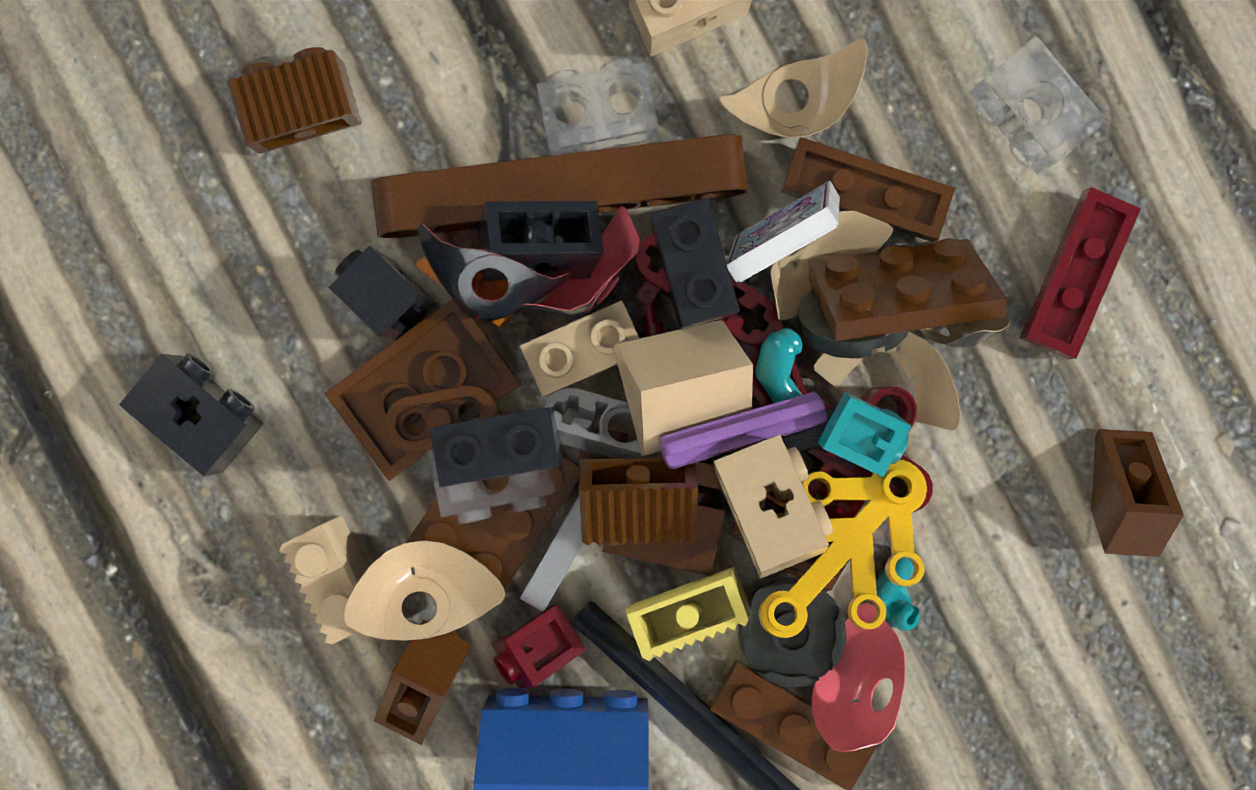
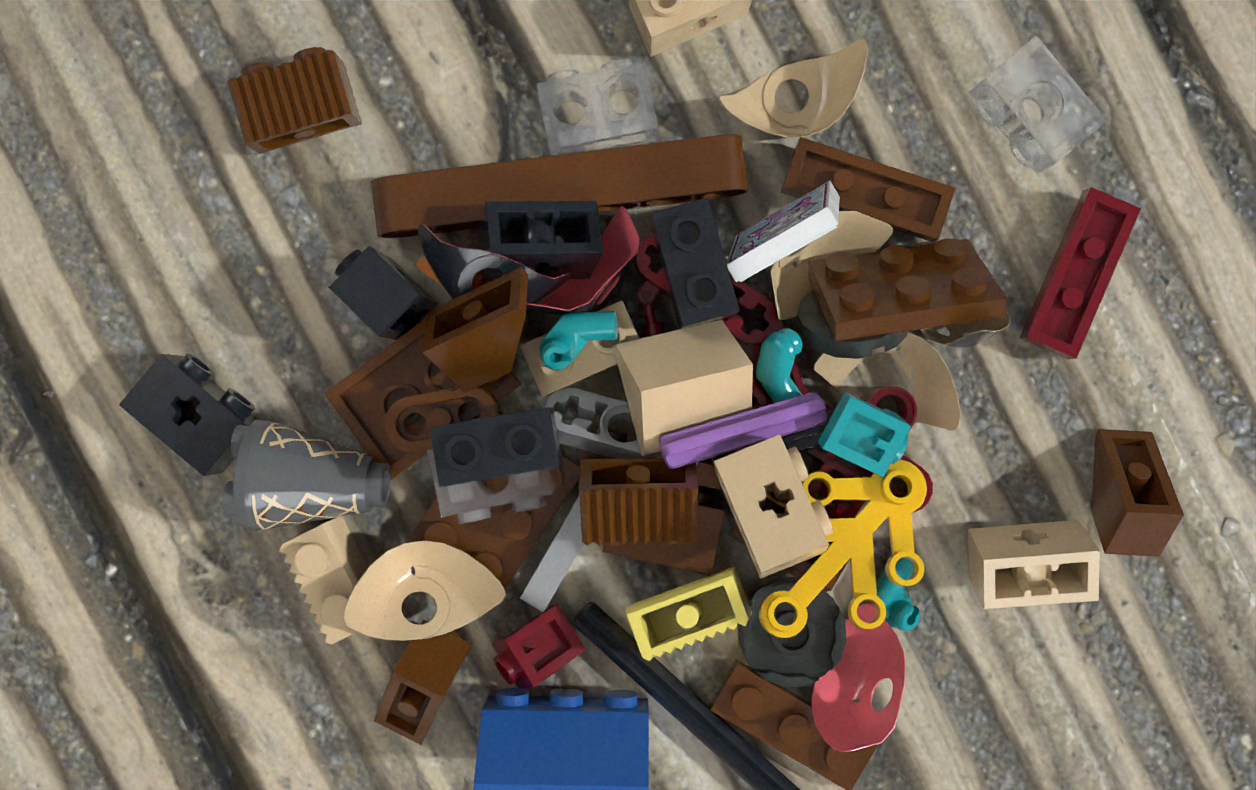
none -> dark grey cone [222,420,391,531]
none -> reddish brown slope [422,267,528,393]
none -> teal arm [540,311,618,370]
none -> tan brick [968,520,1100,609]

